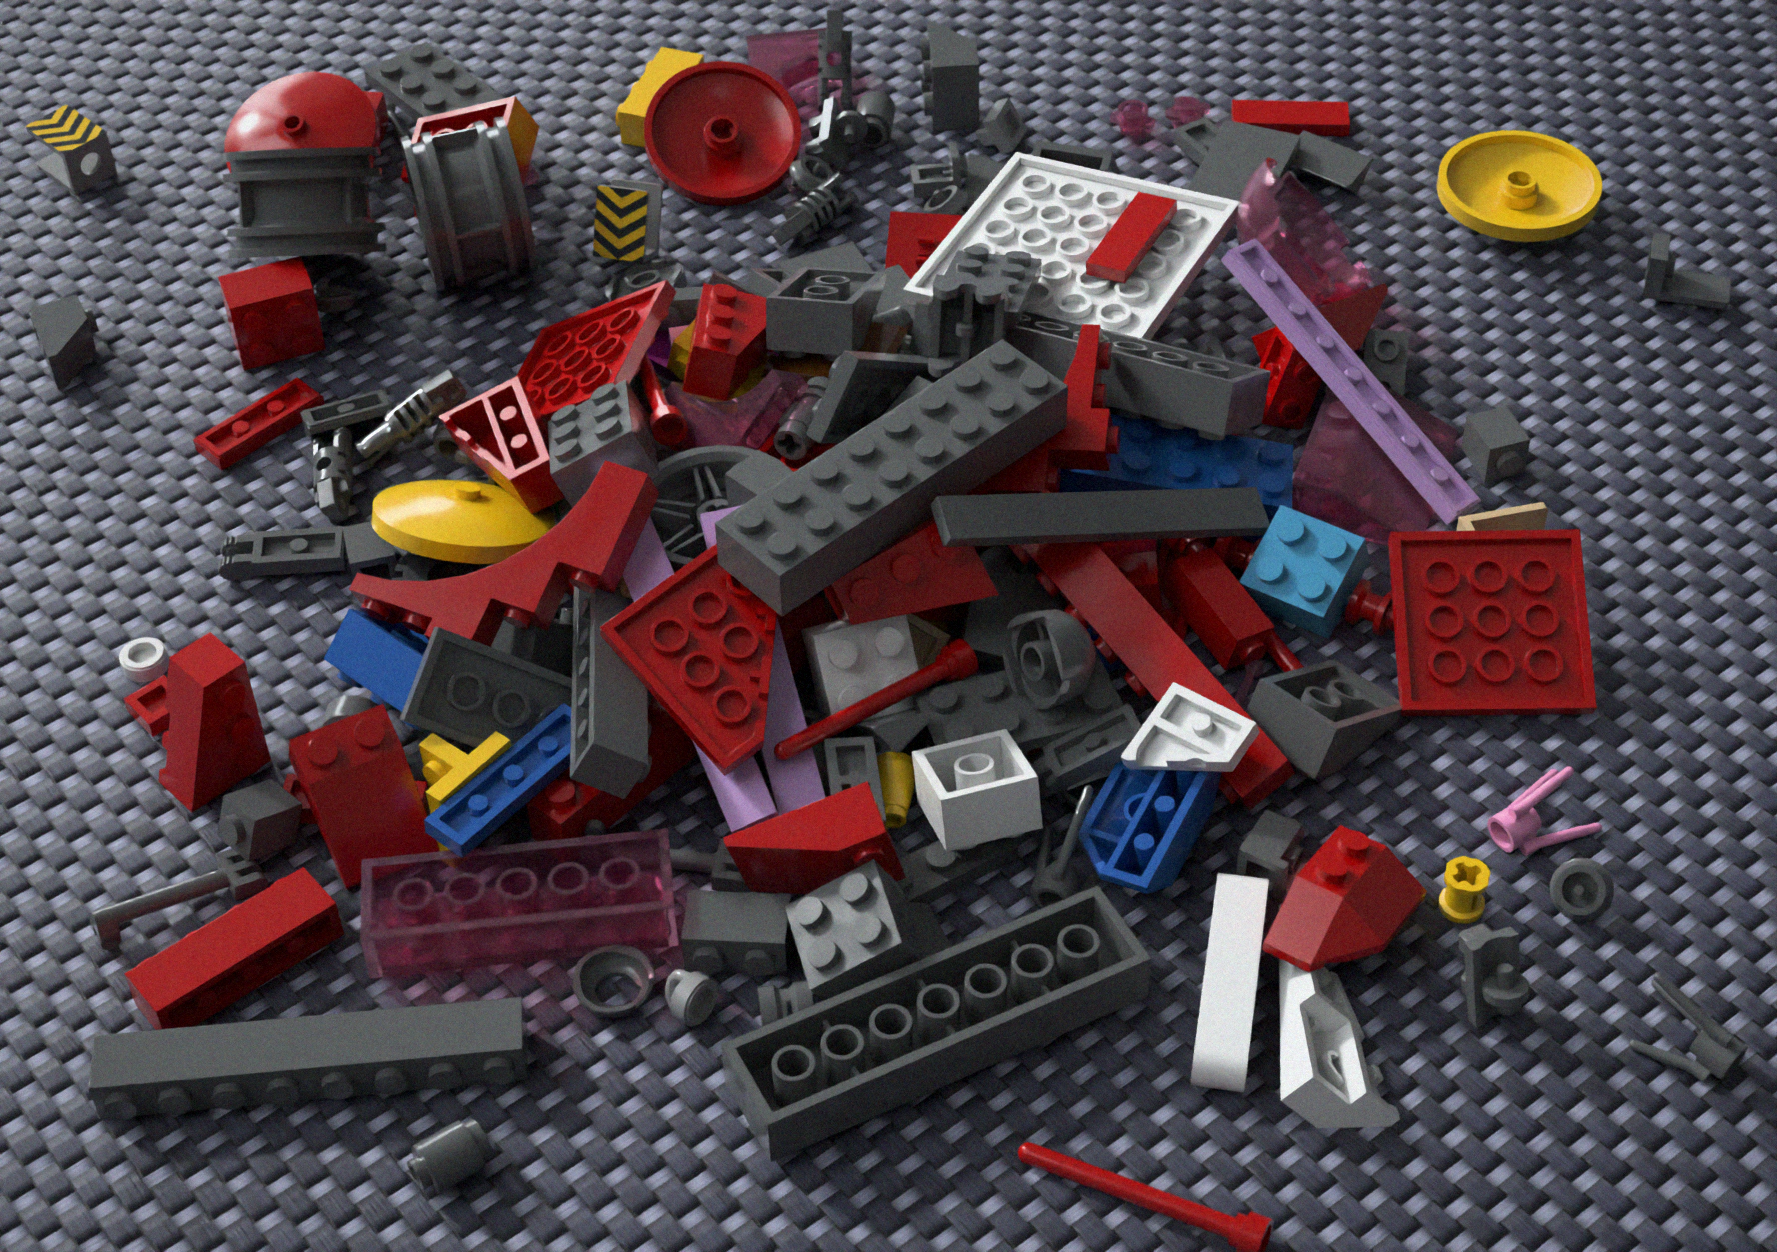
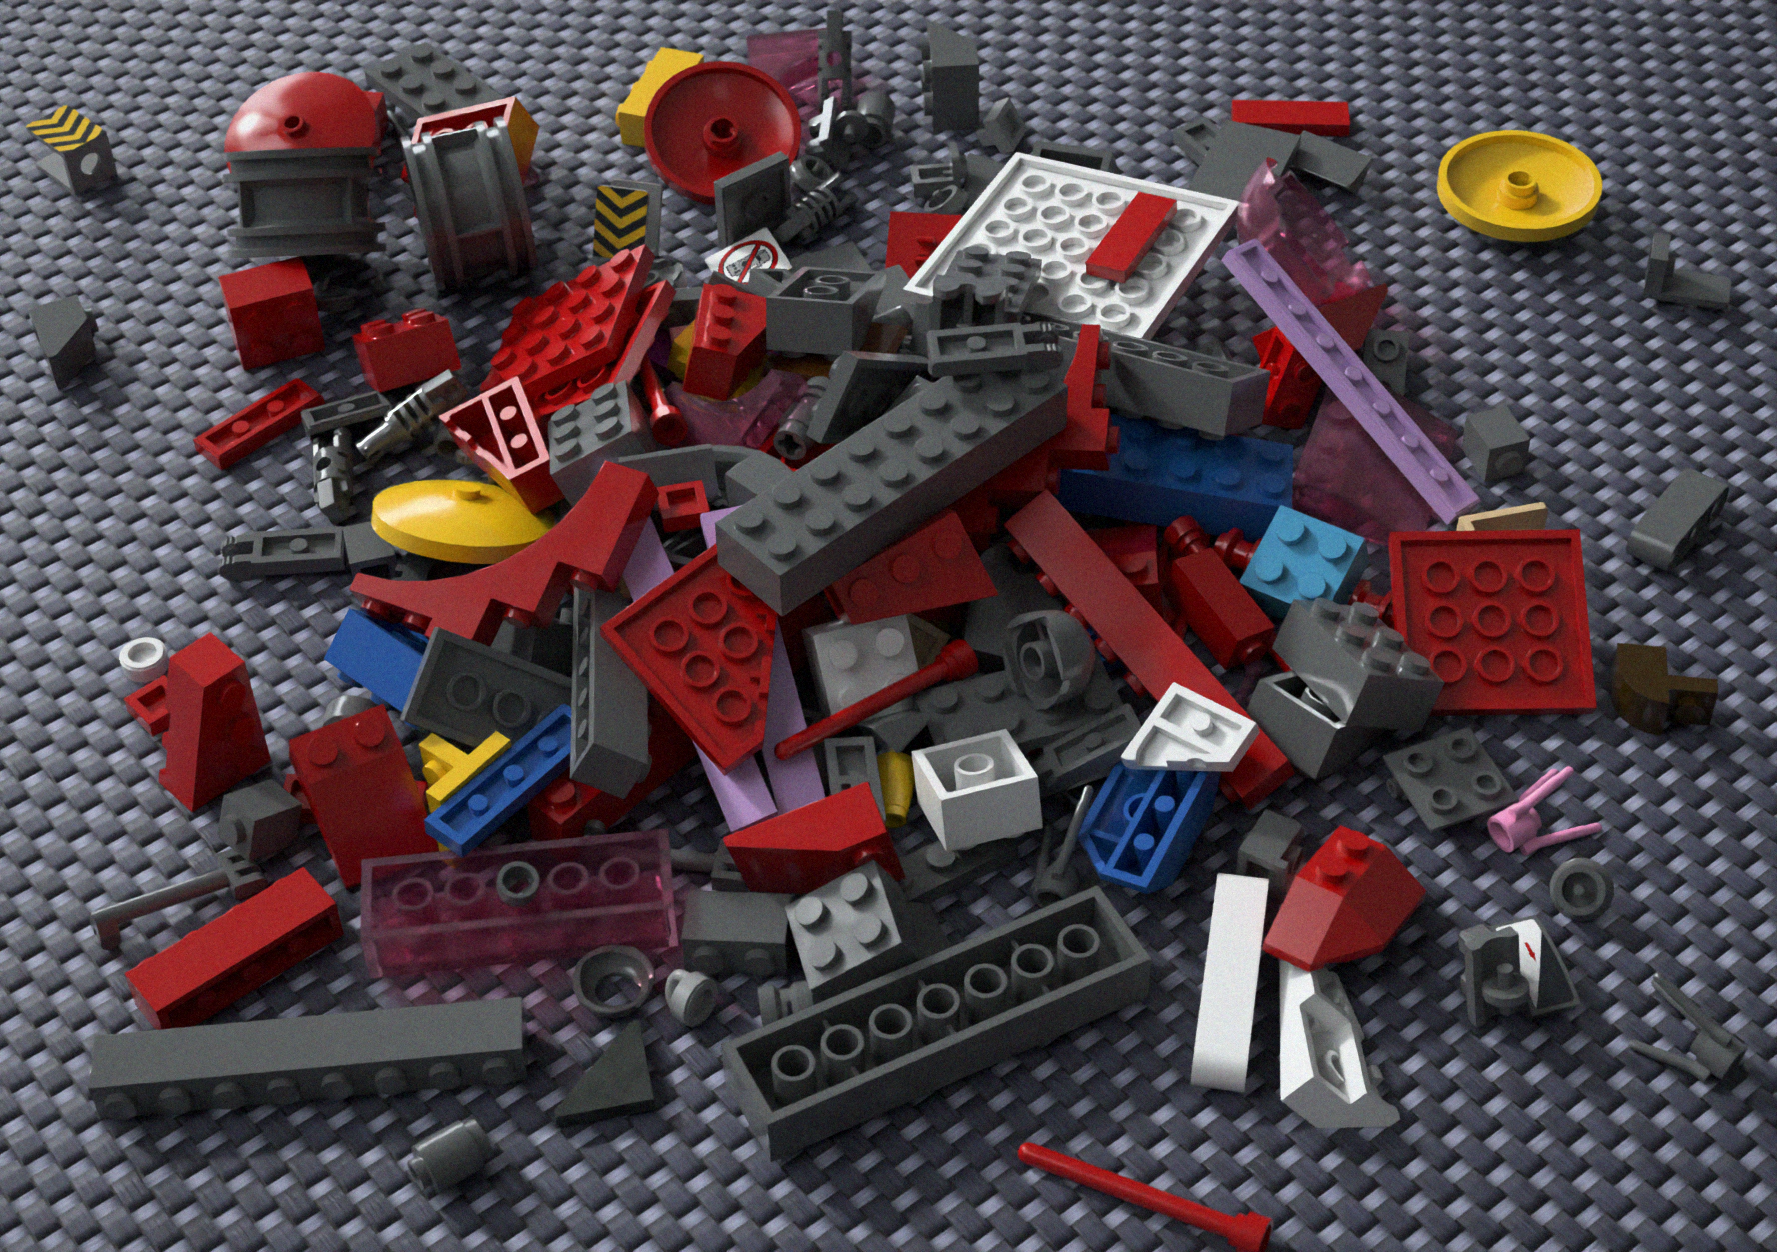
dark grey tile [930,487,1270,547] -> none
clear pink plate [1110,100,1155,135] -> none
clear pink plate [1165,96,1210,128] -> none
yellow bush [1438,856,1490,924] -> none
none -> red brick [351,308,462,393]
none -> red plate [479,244,655,398]
none -> dark grey hinge [497,862,539,908]
none -> pearl dark grey tile [554,1020,655,1128]
none -> dark grey slope [618,444,719,511]
none -> red plate [656,480,710,533]
none -> sticker [705,227,792,285]
none -> dark grey tile [714,151,792,250]
none -> dark grey hinge [926,322,1065,377]
none -> dark grey brick [1272,598,1445,732]
none -> dark grey hinge [1382,727,1519,832]
none -> slope [1489,915,1581,1021]
none -> dark brown brick [1610,643,1718,736]
none -> dark grey beam [1626,467,1730,573]

